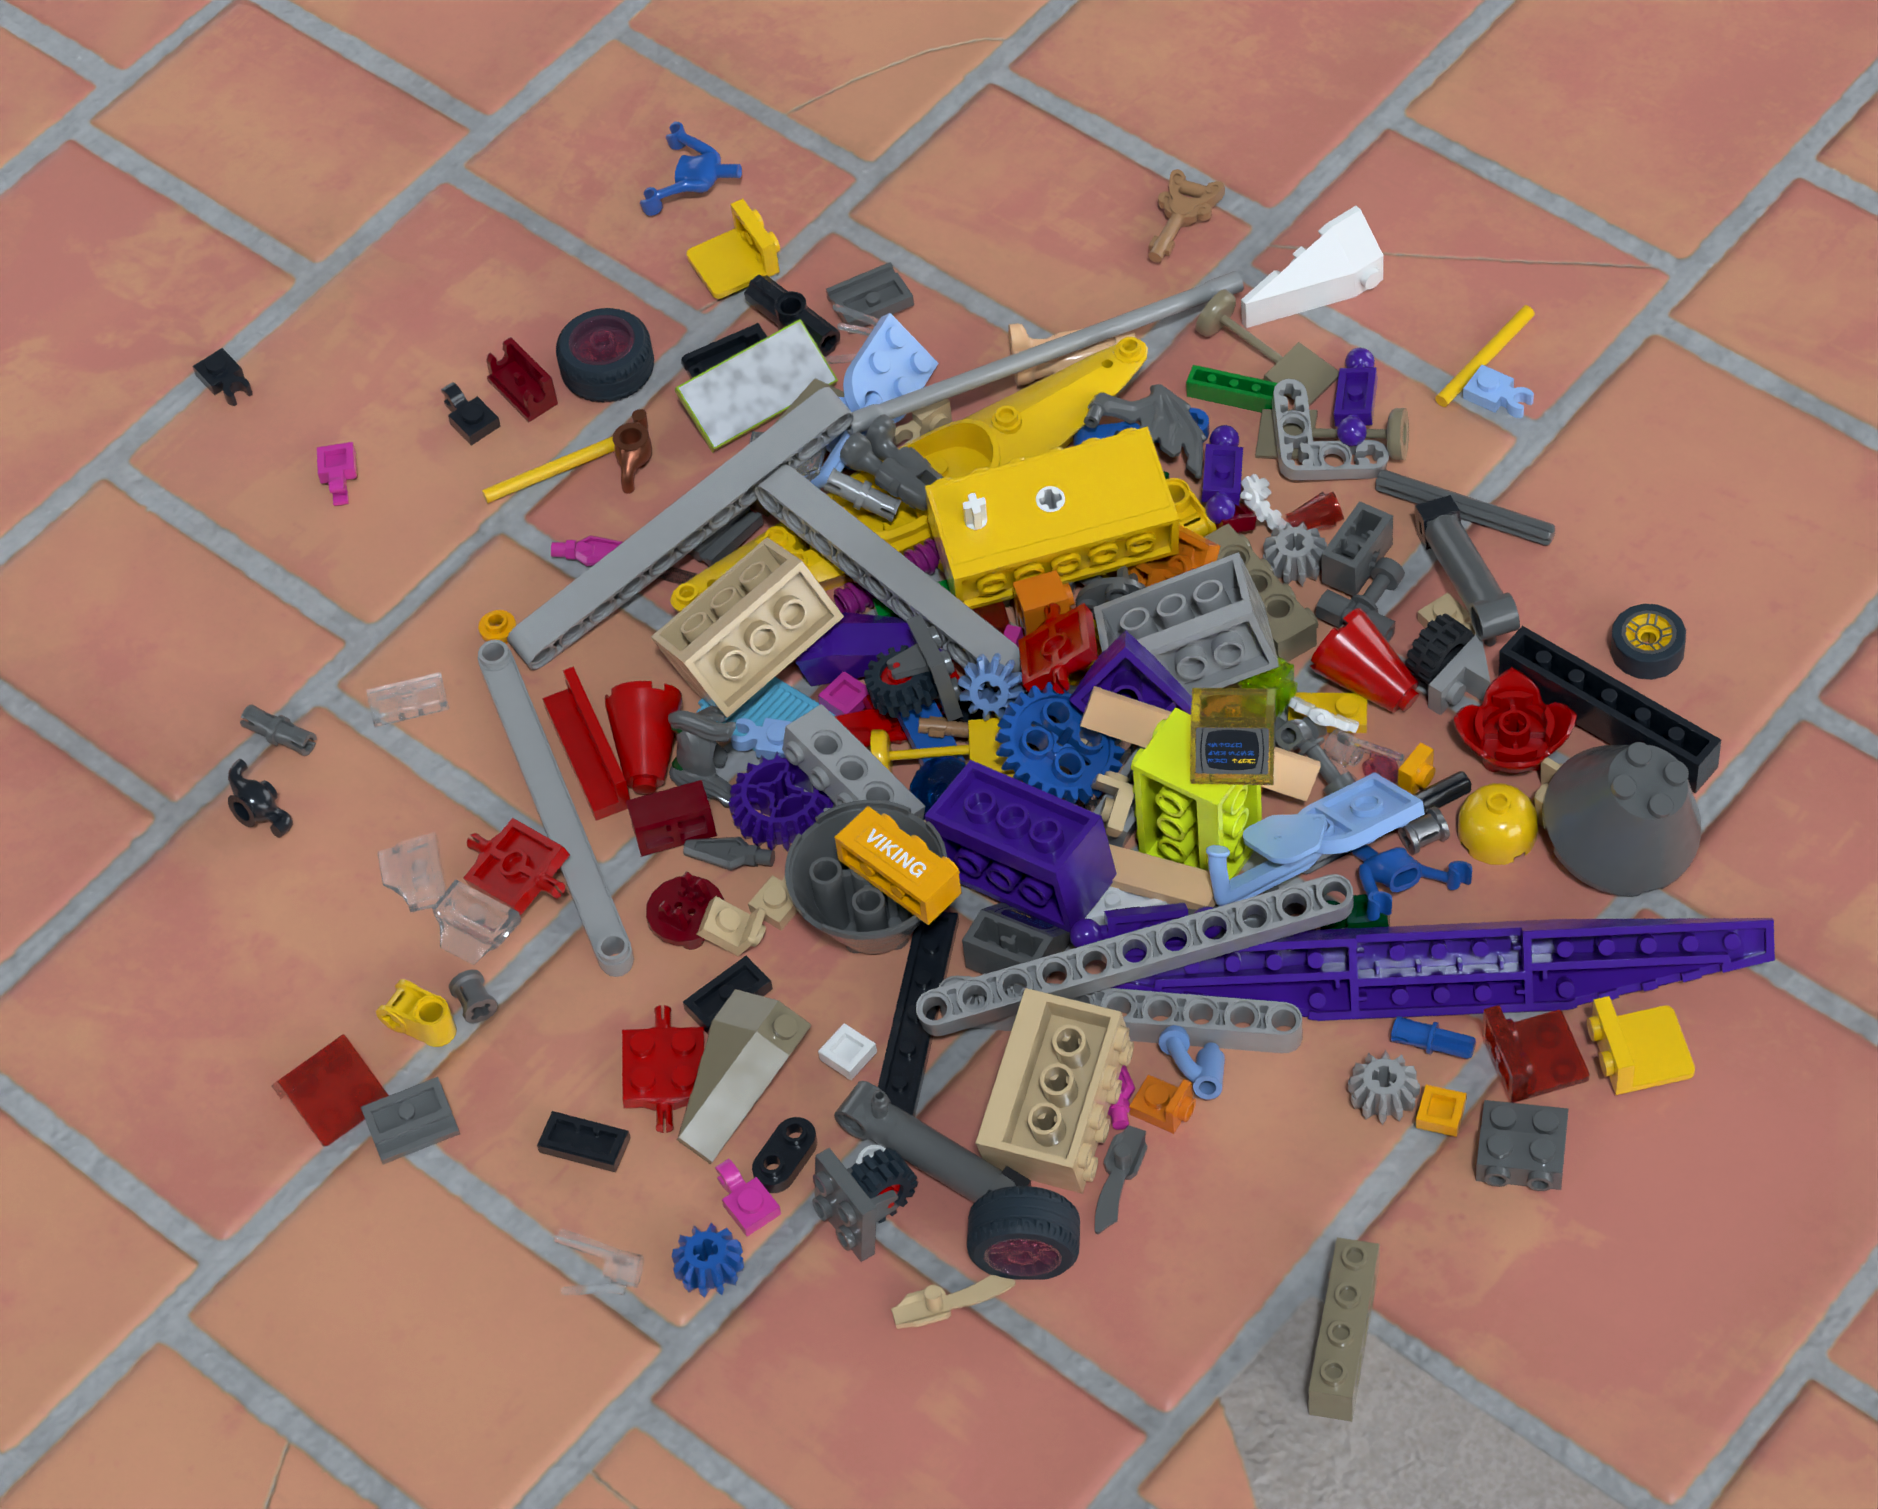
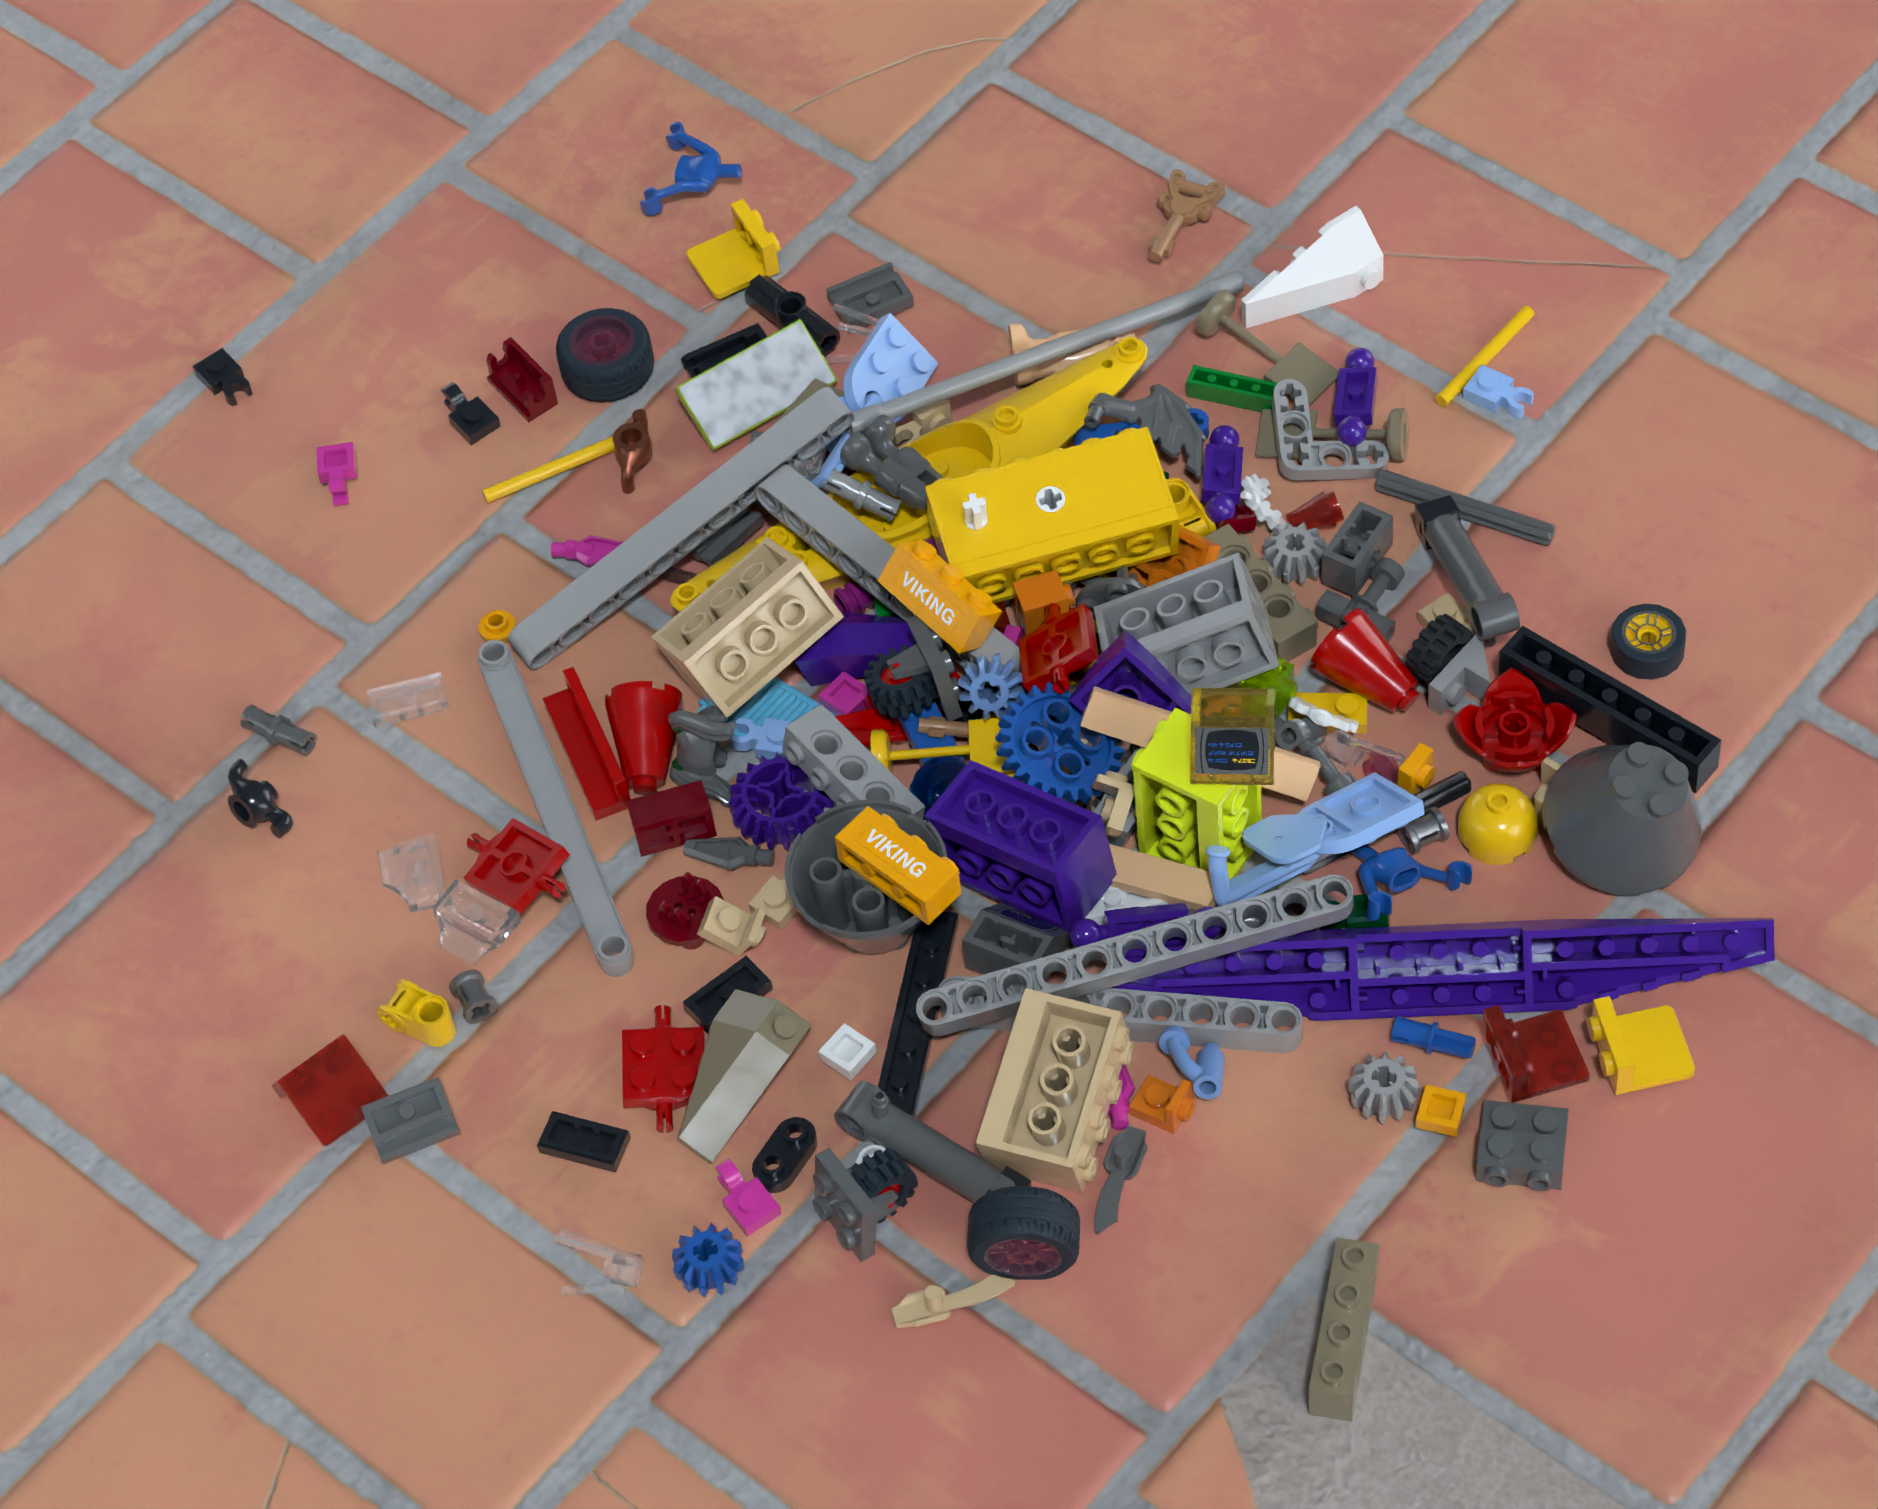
none -> light orange brick [877,539,1002,653]

